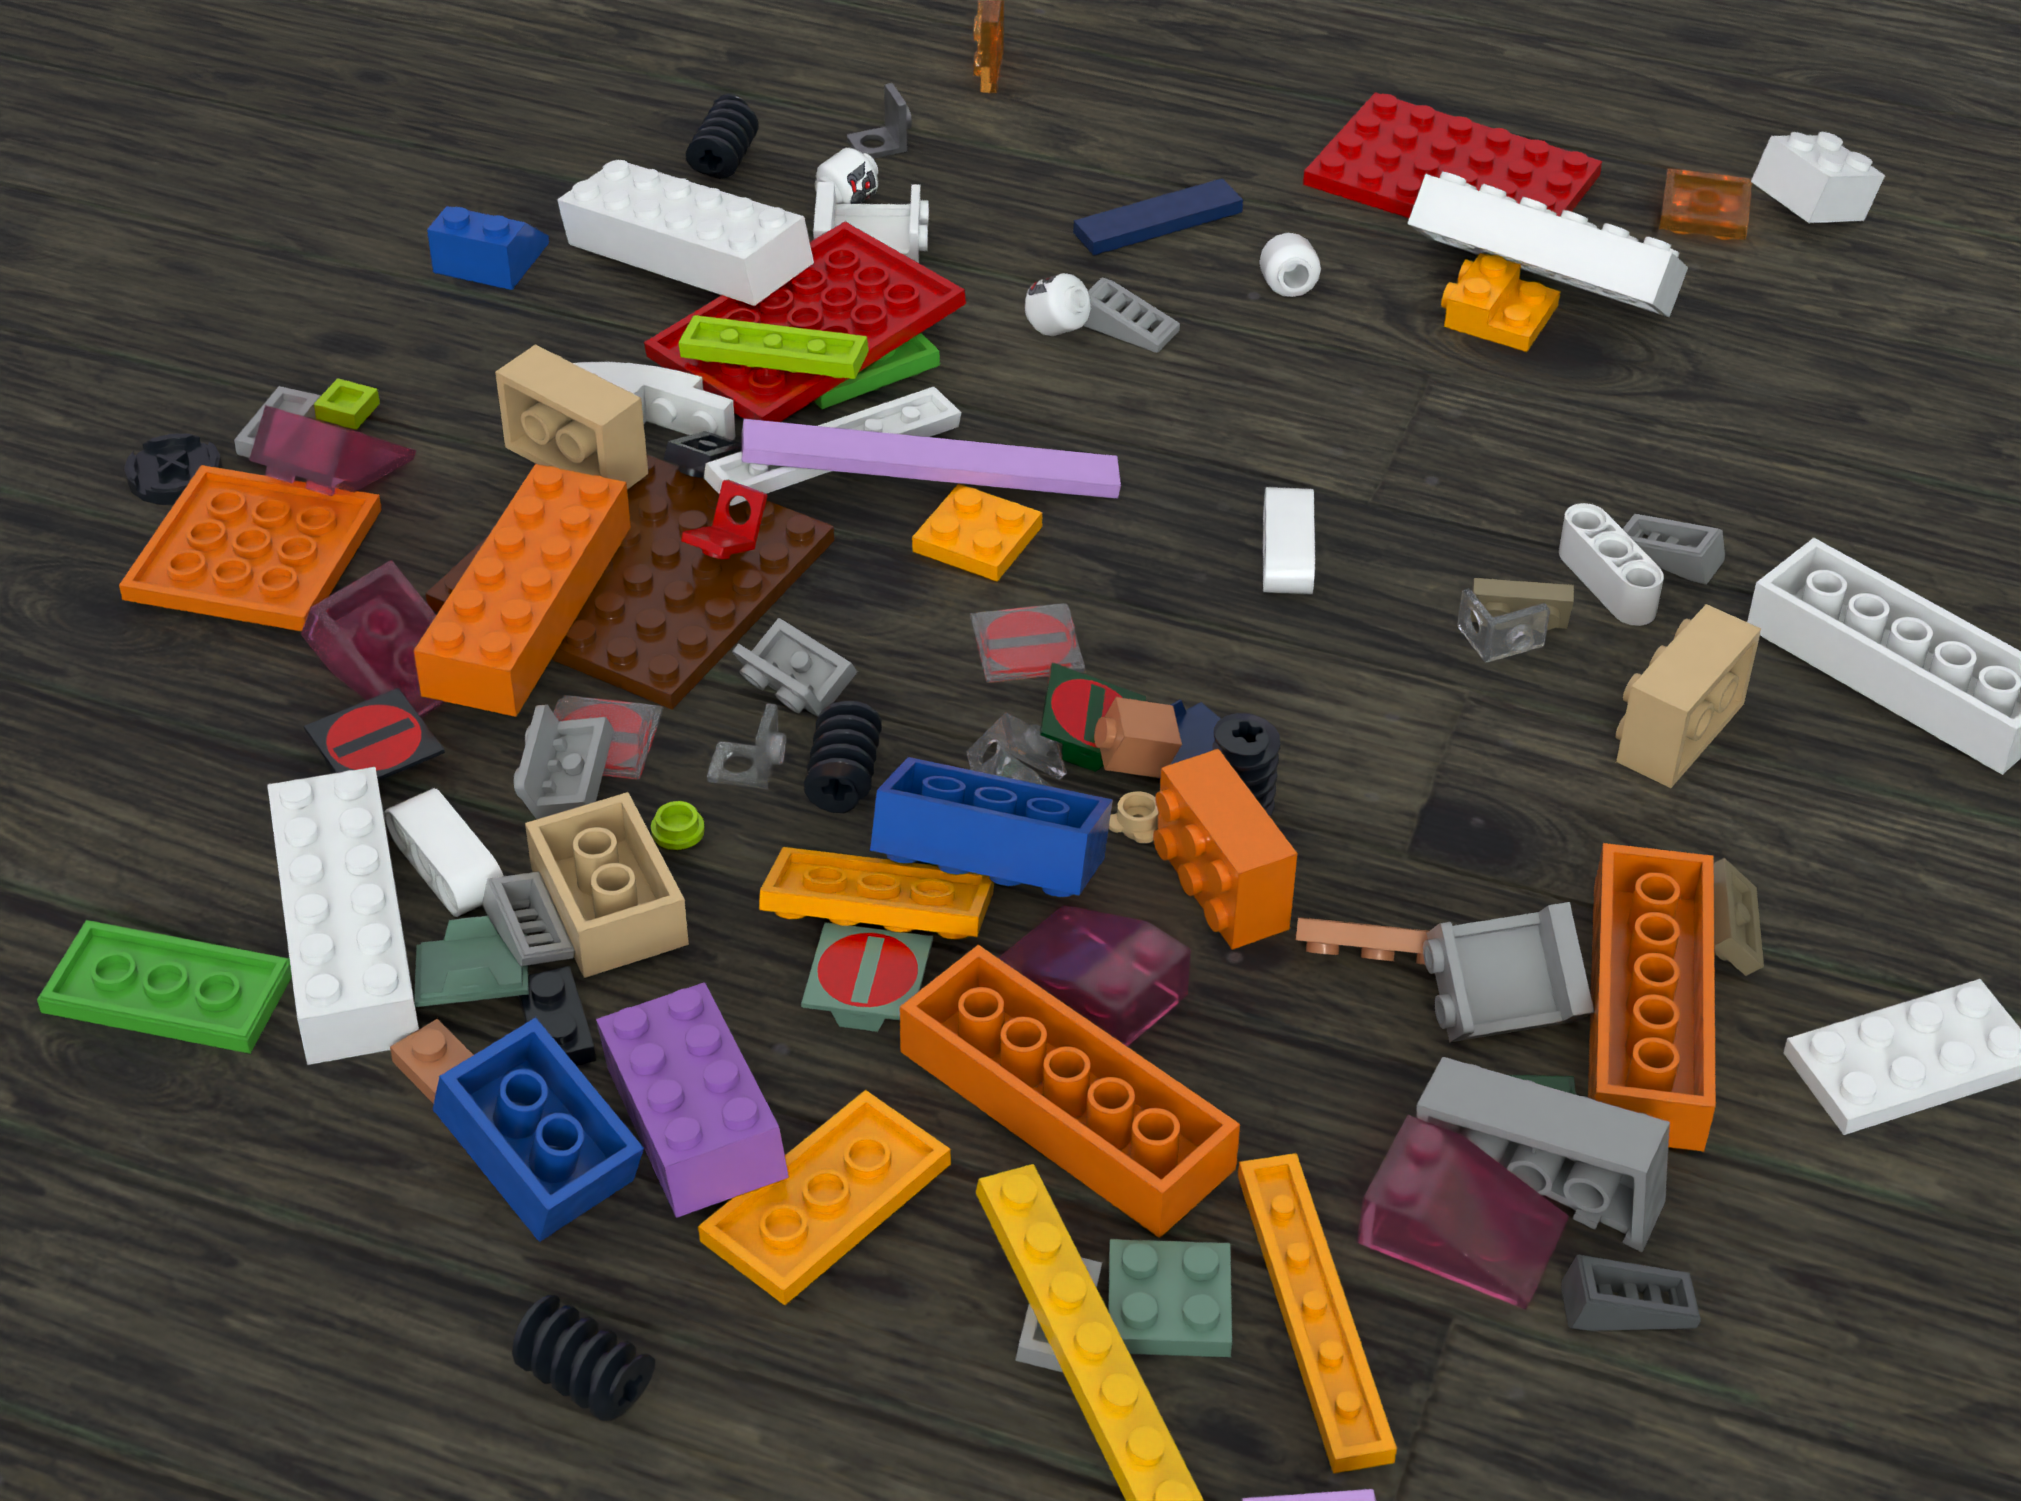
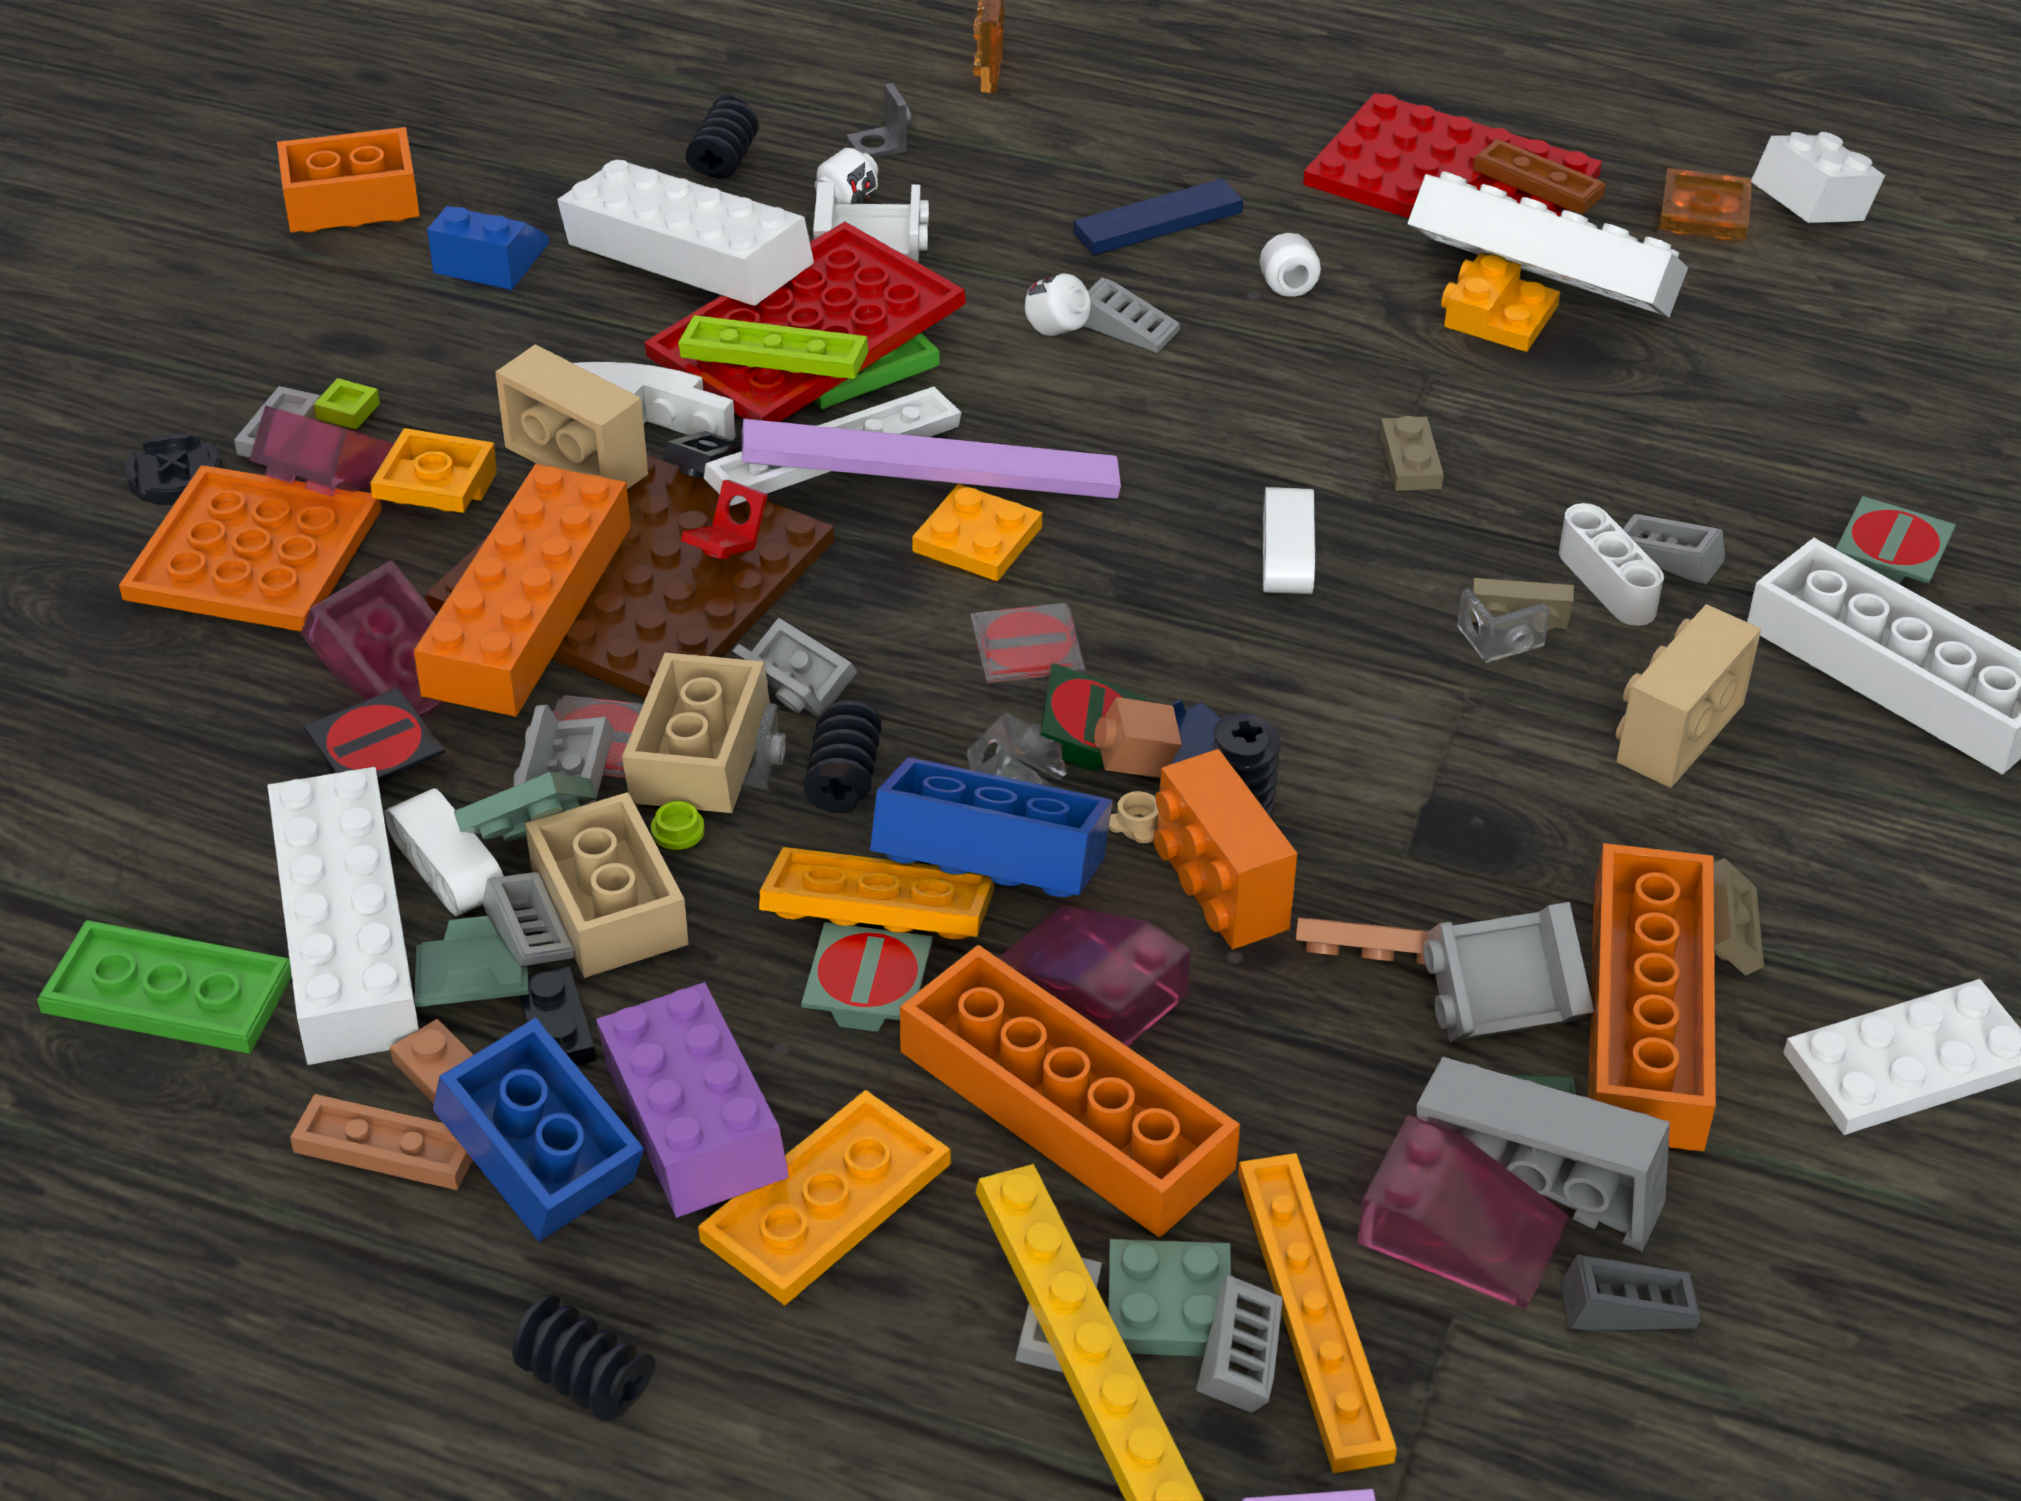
none -> orange brick [277,127,420,232]
none -> nougat plate [290,1094,473,1190]
none -> light orange plate [370,428,497,513]
none -> sand green plate [453,772,597,842]
none -> tan brick [622,653,771,813]
none -> light grey slope [1196,1275,1283,1413]
none -> dark tan plate [1380,416,1444,491]
none -> dark orange tile [1473,139,1606,215]
none -> piece [1836,496,1956,584]

